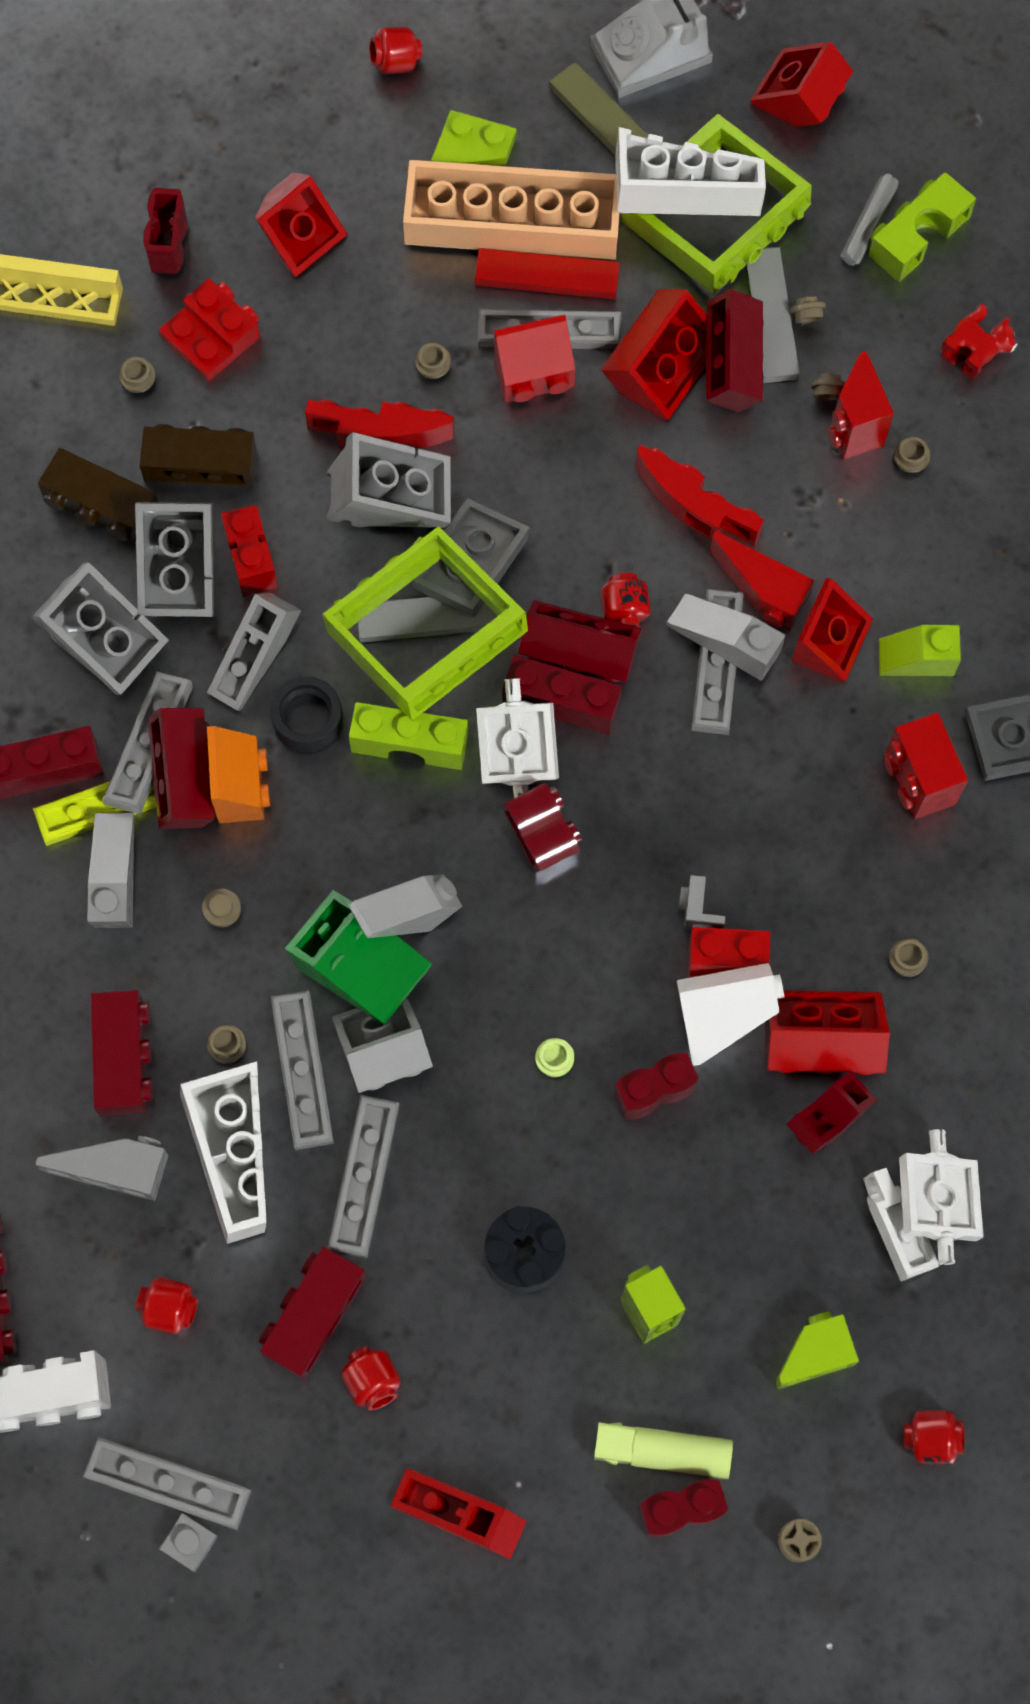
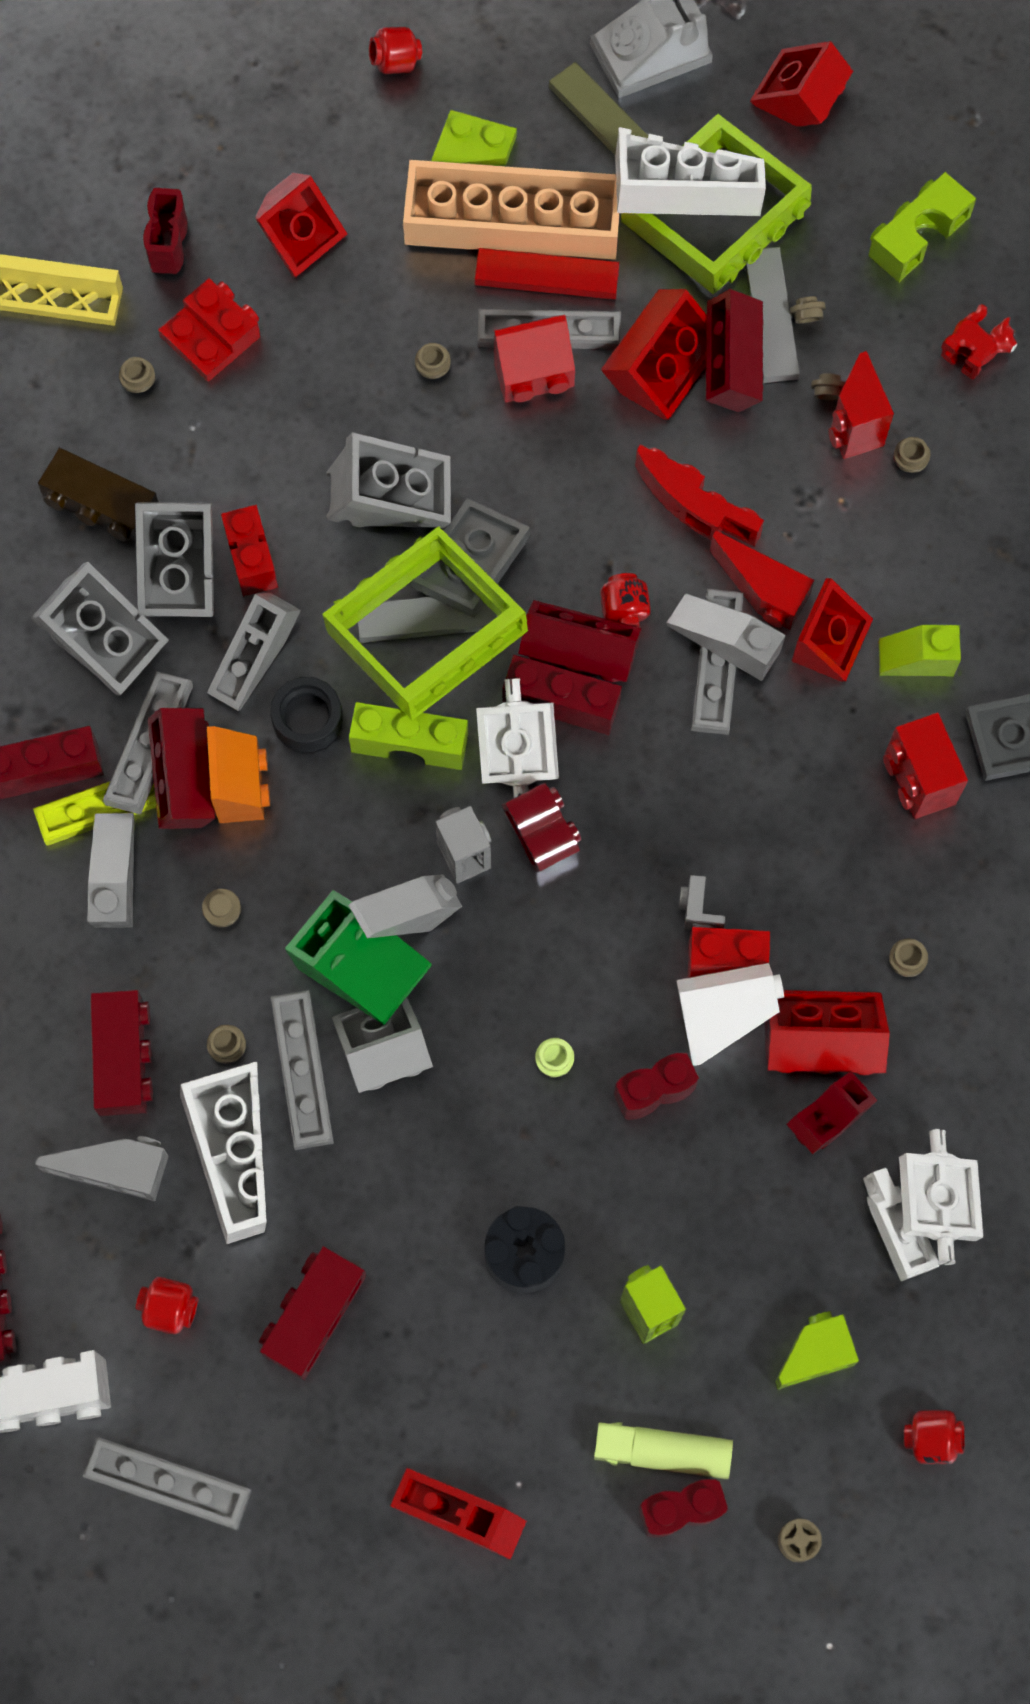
dark brown brick [140,424,256,488] -> none
light grey plate [159,1513,218,1572] -> none
red slope [305,399,454,450] -> none
light grey tile [328,1095,400,1259] -> none
red head [341,1346,401,1411] -> none
light grey axle [841,173,899,266] -> none
none -> light grey brick [435,806,491,884]

